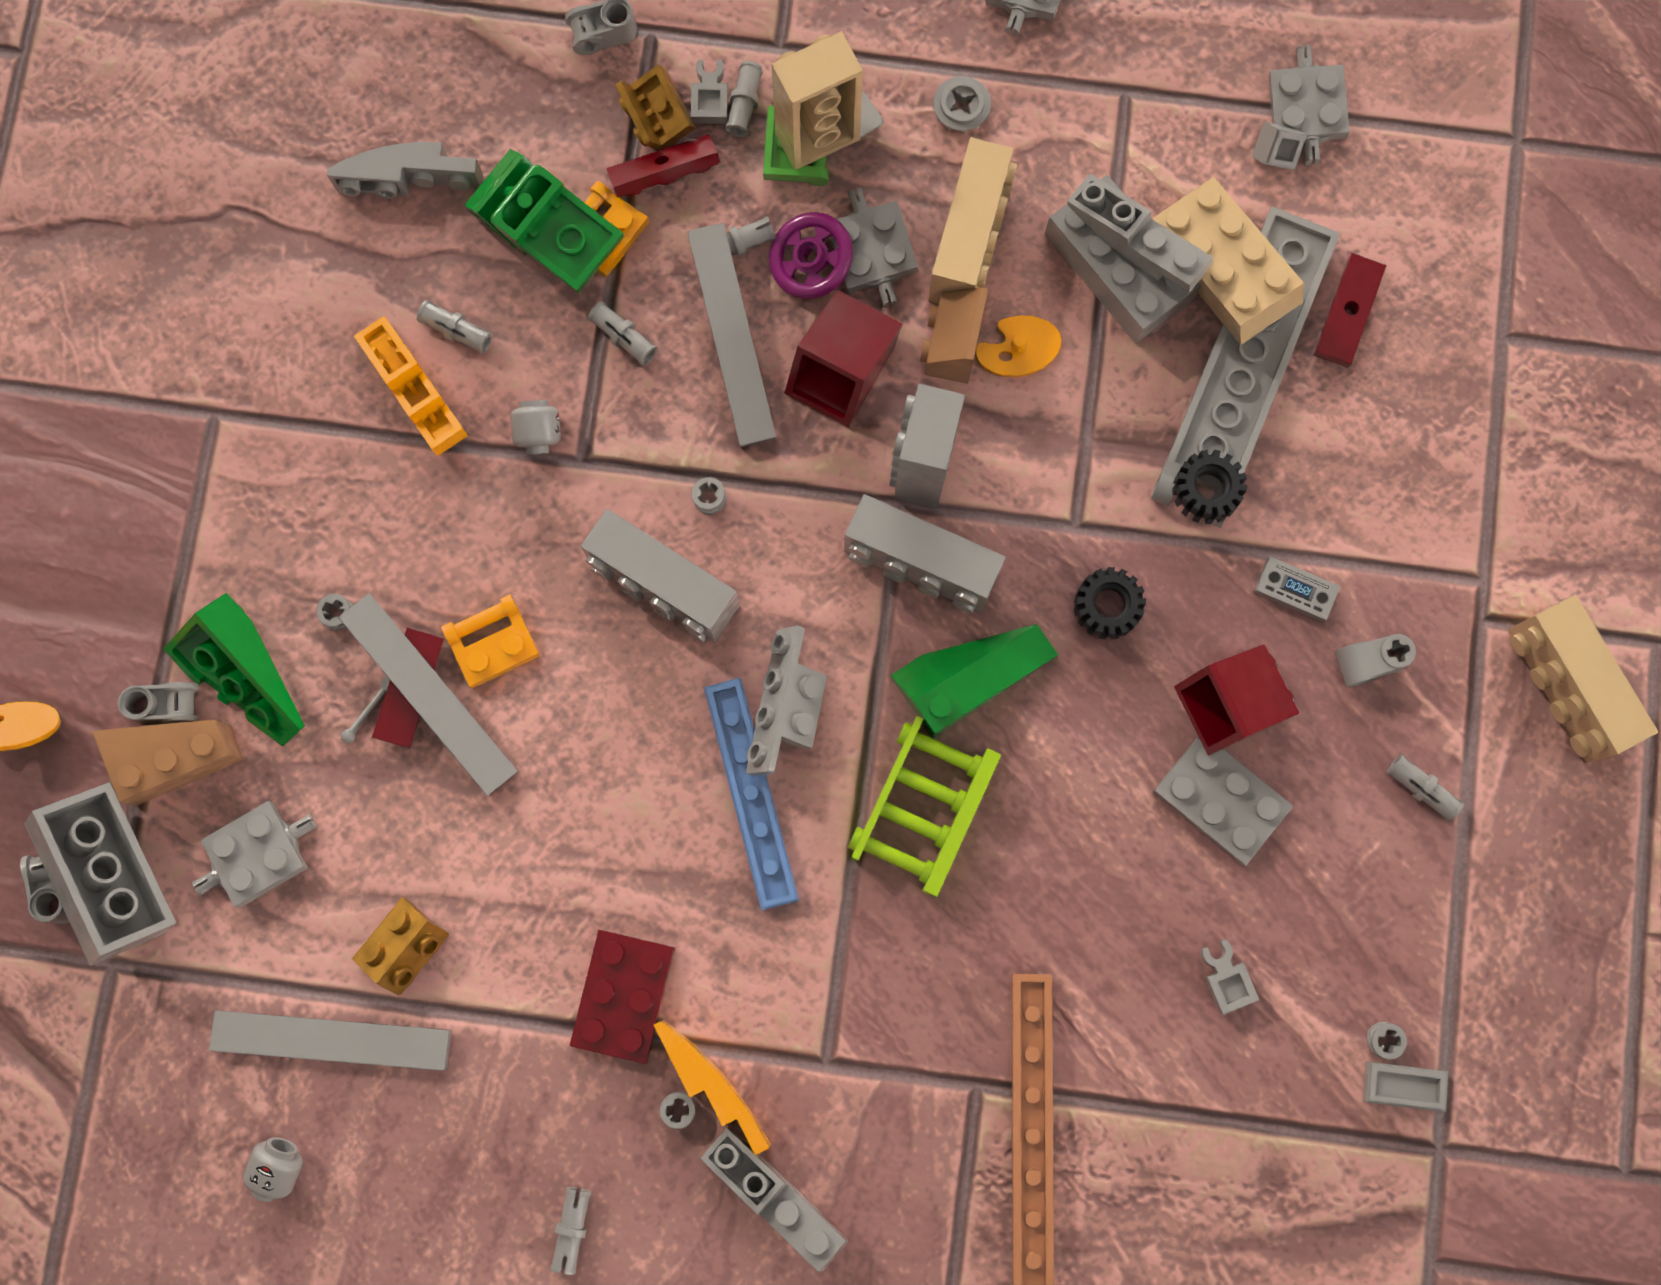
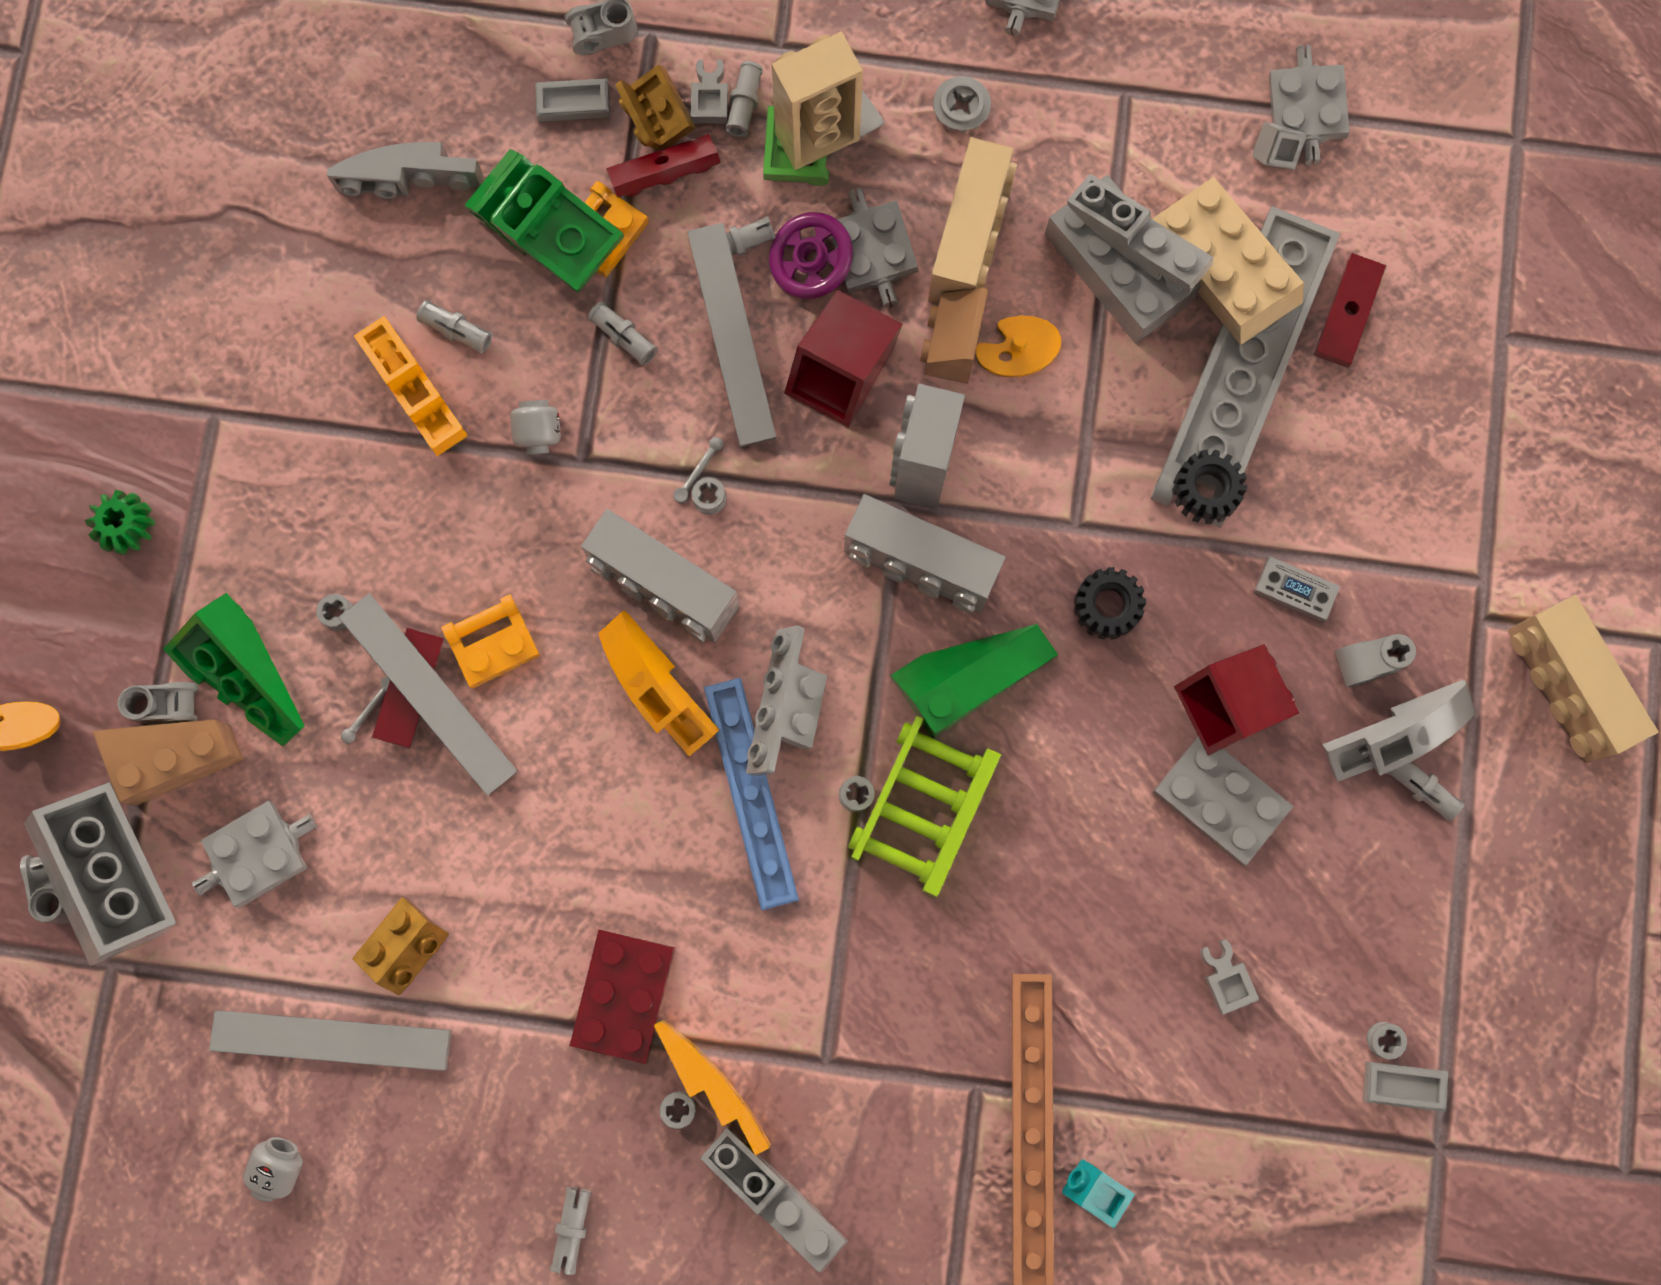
none -> green gear [84,490,156,555]
none -> light grey tile [535,78,610,122]
none -> light orange slope [598,609,719,756]
none -> light grey hinge [674,437,724,504]
none -> light grey bush [838,776,875,812]
none -> teal bracket [1062,1159,1135,1228]
none -> light grey slope [1323,679,1475,782]

